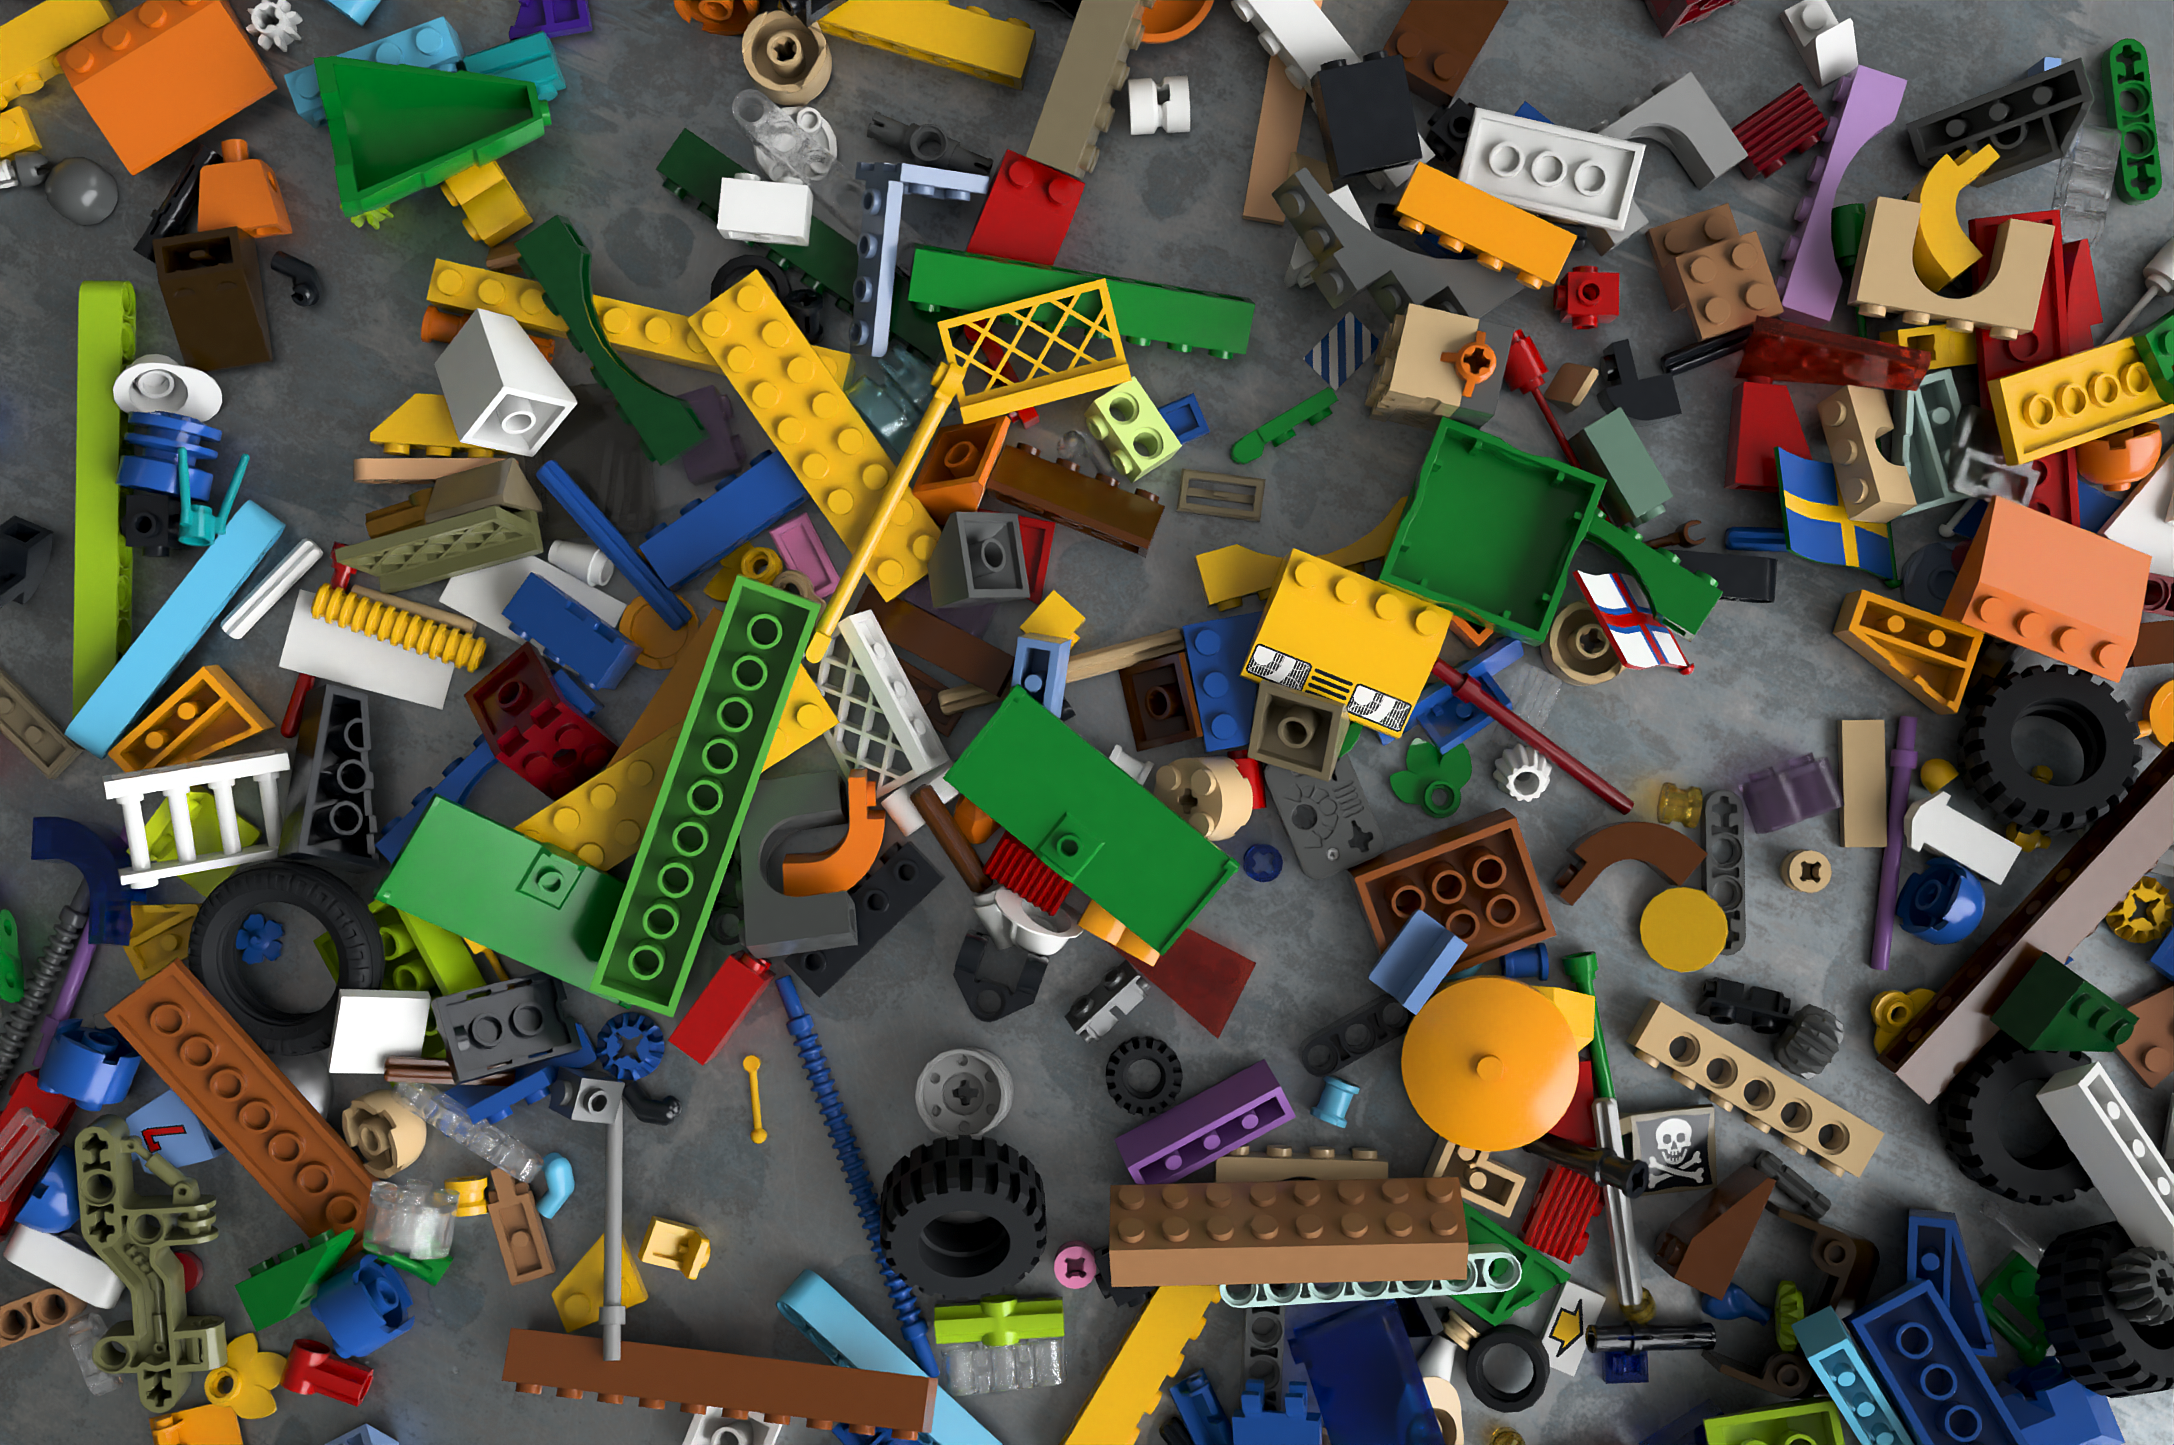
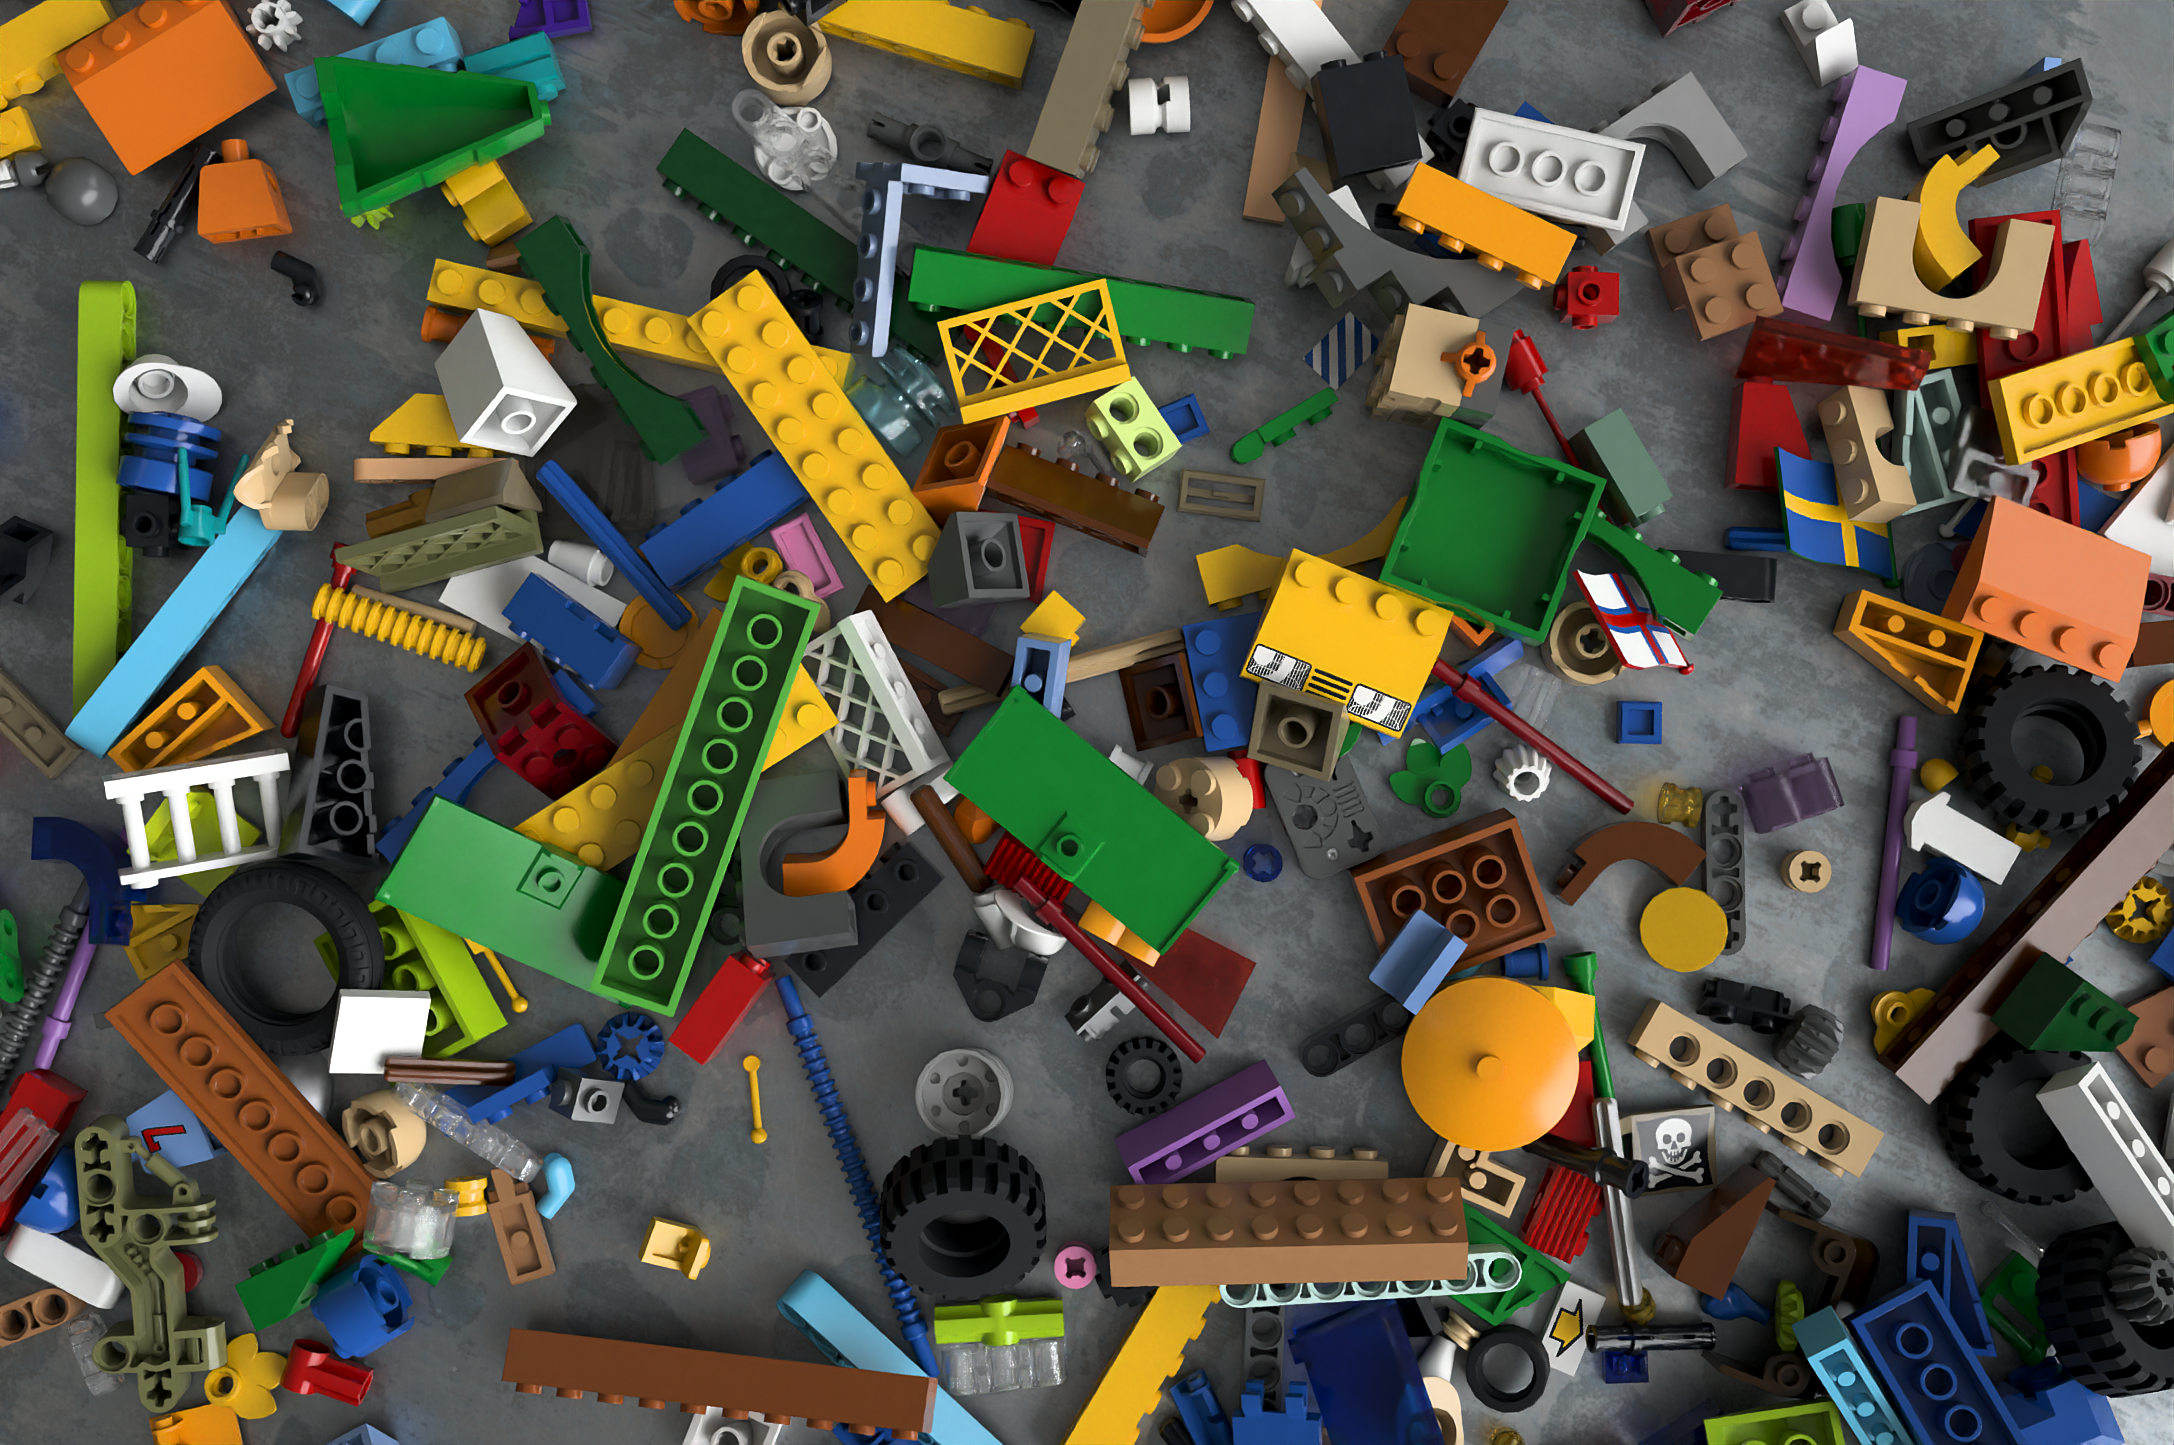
blue brick [37,1018,142,1111] -> none
dark brown slope [152,226,273,372] -> none
white axle [220,538,323,639] -> none
blue plant [236,913,285,965] -> none
white sticker [278,589,463,710] -> none
black piece [431,972,582,1085] -> none
yellow wing [551,1232,649,1333] -> none
light grey bar [599,1097,626,1361] -> none
white brick [717,173,813,246] -> none
yellow hinge [804,361,967,663] -> none
medium azure bush [1310,1075,1361,1128] -> none
tan slope [1544,363,1599,413] -> none
black brick [1596,339,1682,427] -> none
reddish brown hand [1642,520,1706,550] -> none
black axle [1660,315,1783,376] -> none
dark red brick [1731,83,1828,181] -> none
tan tile [1837,720,1887,847] -> none
green beam [2101,38,2162,206] -> none
none -> tan piece [233,418,329,531]
none -> dark red bar [1012,874,1207,1064]
none -> blue tile [1616,701,1662,744]

